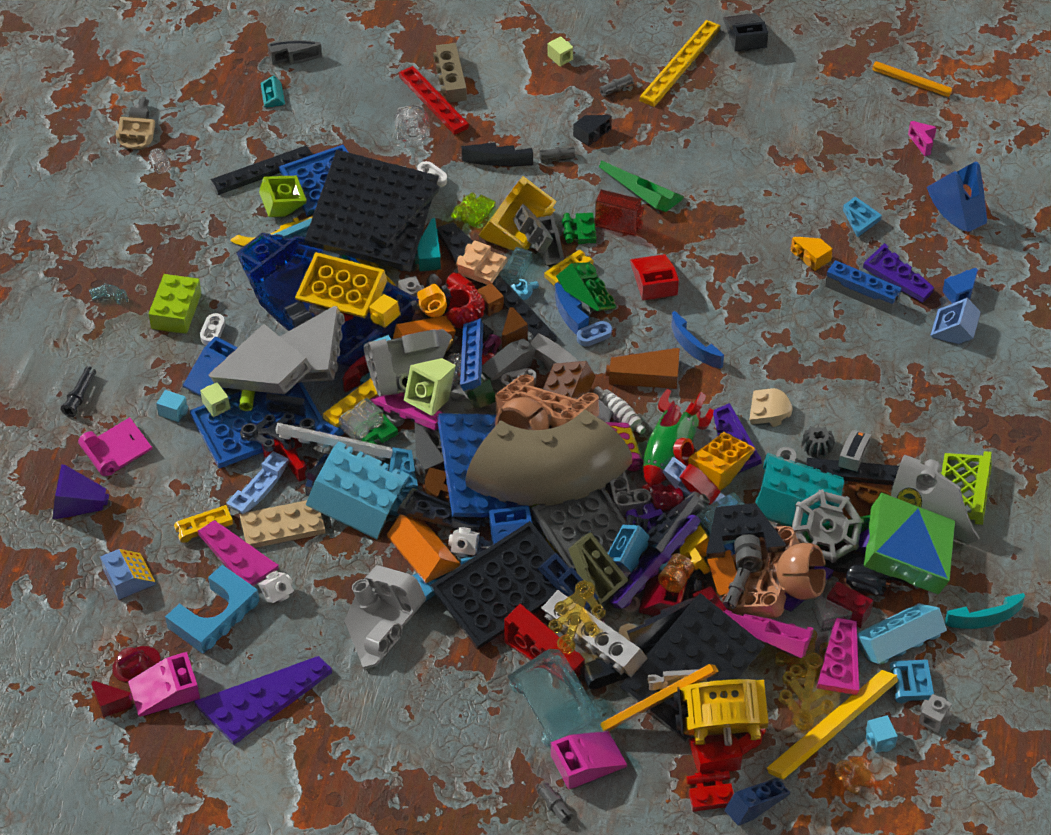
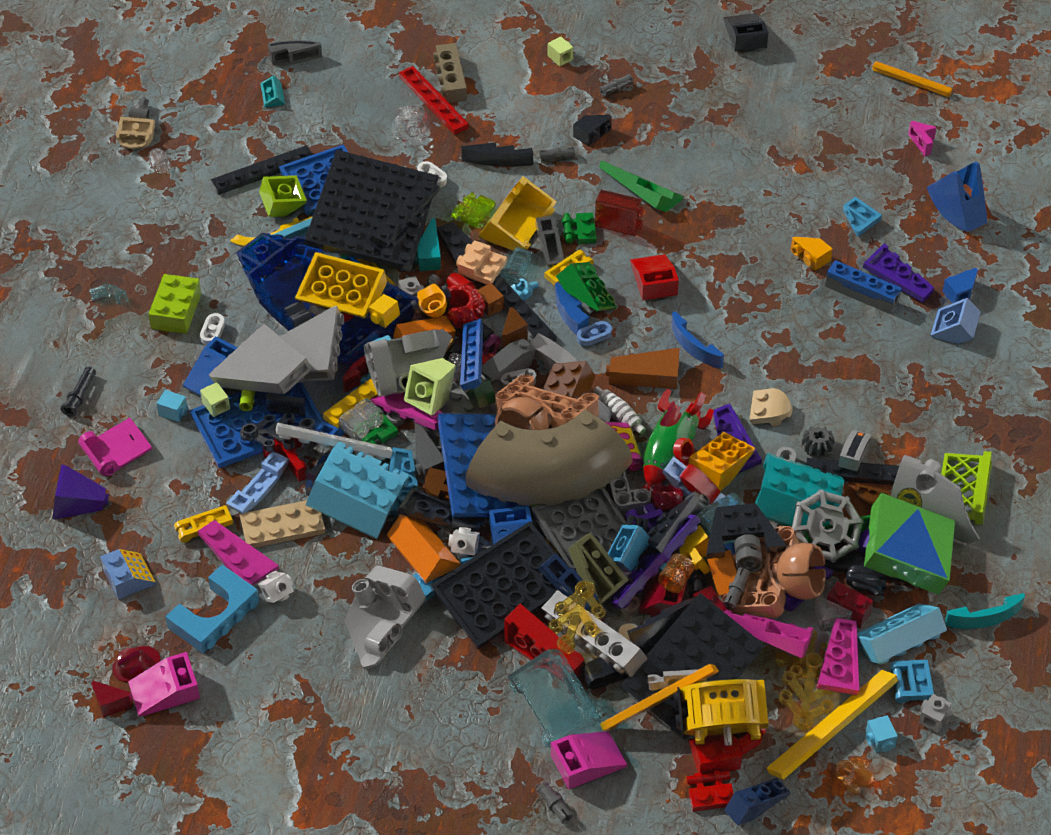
dark purple wing [194,656,332,745] -> none
dark grey slope [513,204,553,254] -> none
yellow tile [639,20,721,107] -> none

